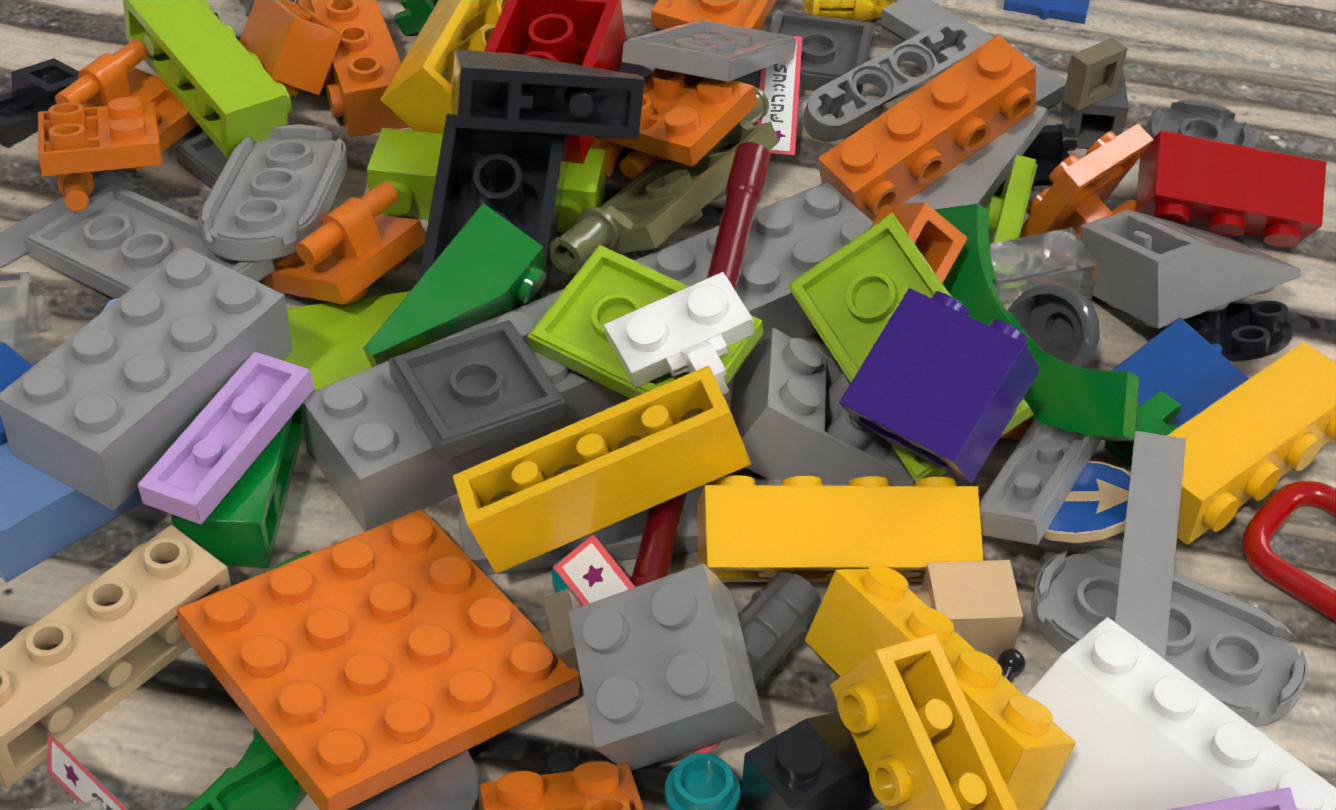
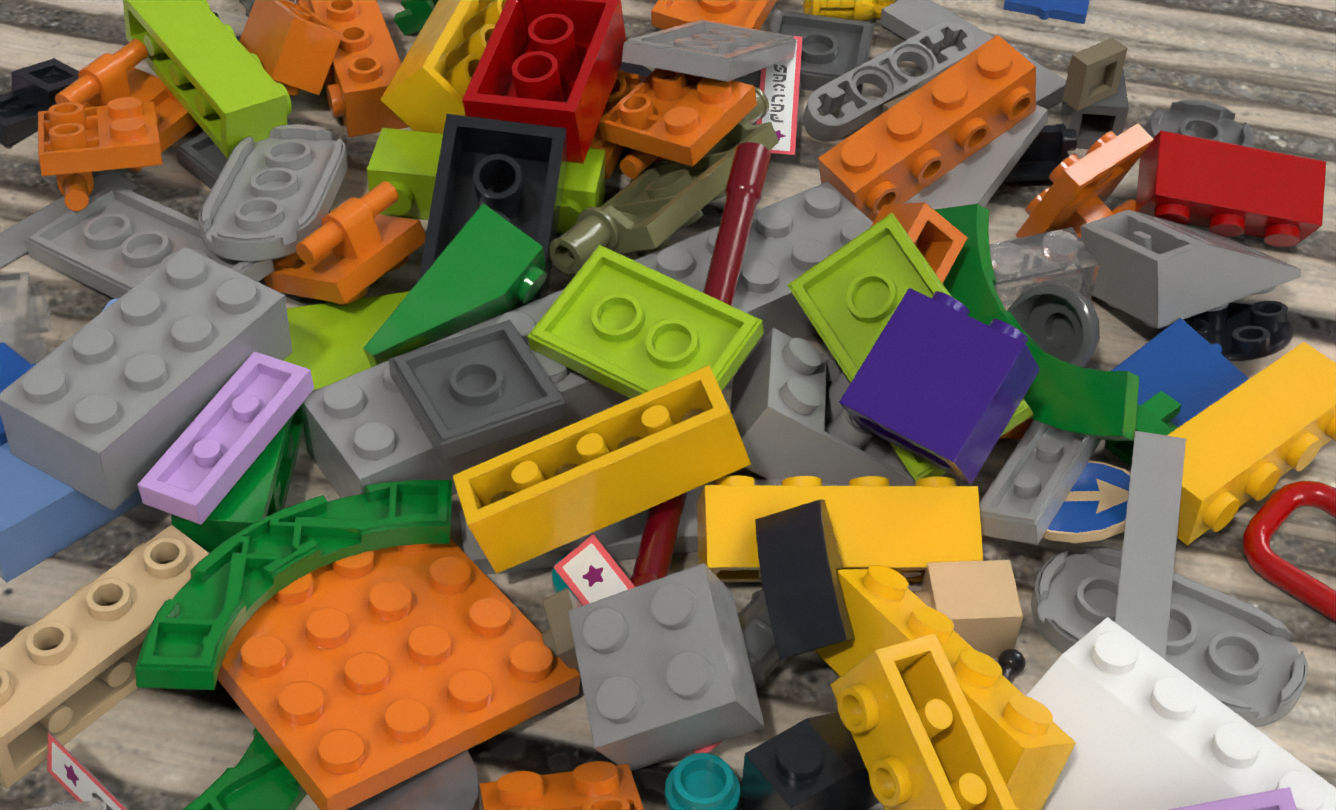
black slope [451,50,645,139] -> none
white hinge [604,272,754,395] -> none
lime plate [987,155,1038,271] -> none
none -> green tile [135,480,452,690]
none -> black slope [755,499,855,659]

